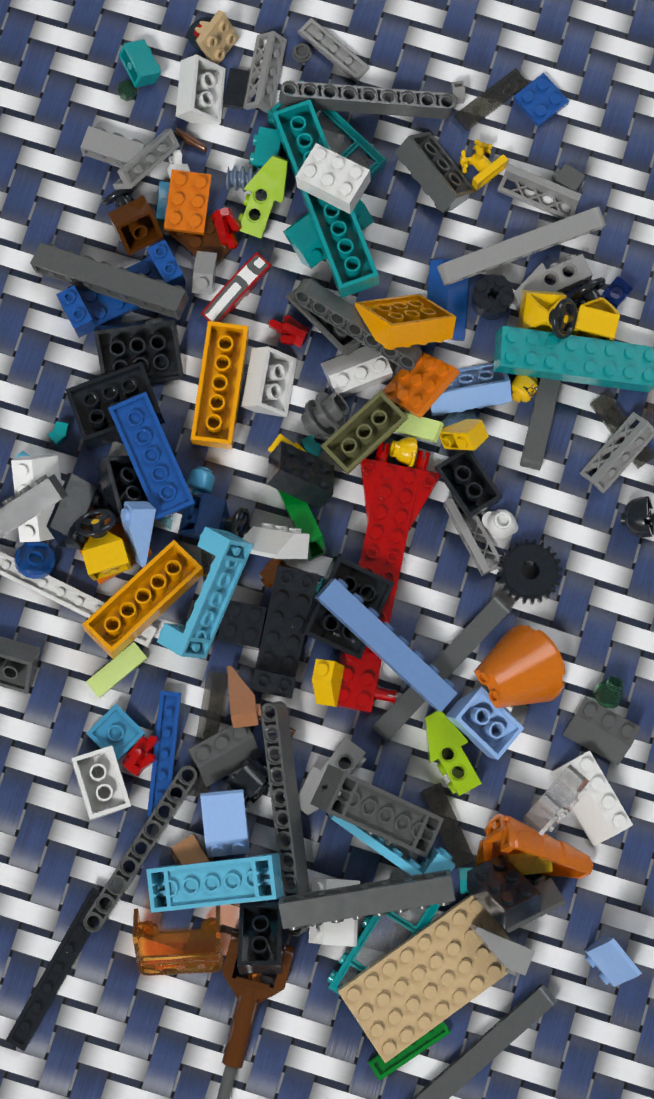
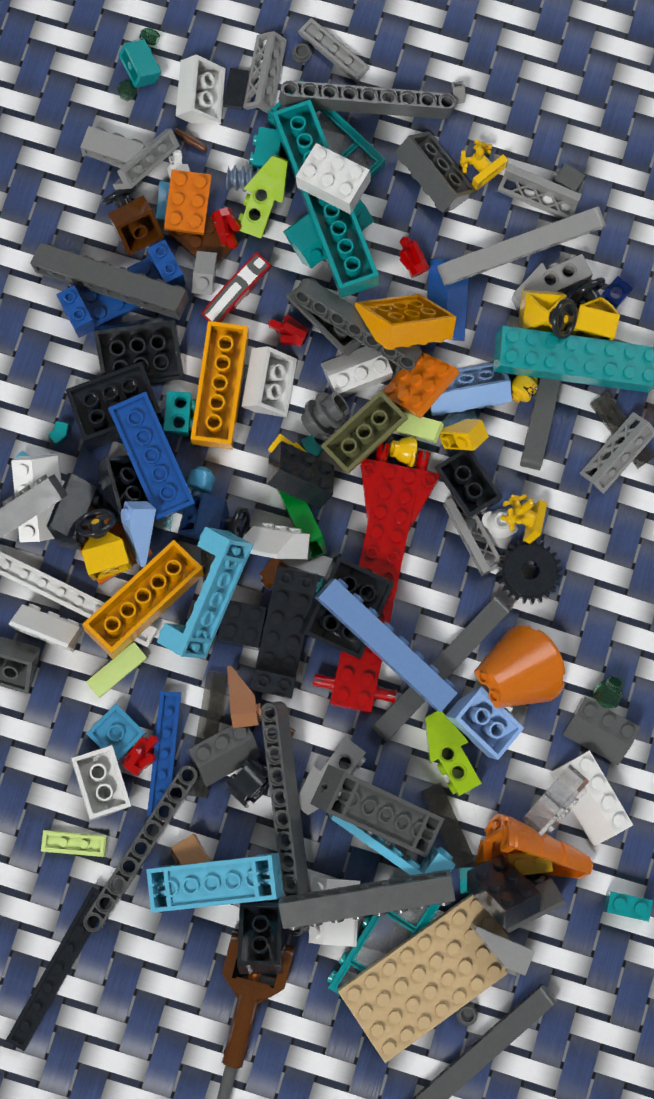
blue tile [14,541,56,579] -> none
clear orange windscreen [132,905,224,976] -> none
tan plate [187,10,239,65] -> none
light blue slope [200,789,250,857] -> none
yellow slope [312,659,345,707] -> none
green tile [367,1021,451,1081] -> none
clear smoke tile [455,68,528,131] -> none
black brick [471,274,514,320] -> none
blue plate [513,73,569,128] -> none
light blue slope [584,935,642,987] -> none
black cylinder [621,496,654,538] -> none
none -> white slope [9,603,82,653]
none -> yellowish green tile [41,830,107,857]
none -> clear green tile [139,28,160,45]
none -> teal brick [164,391,196,437]
none -> red rock [399,236,430,278]
none -> dark grey plate [456,1004,478,1026]
none -> yellow piece [500,494,547,544]
none -> teal brick [603,891,653,922]

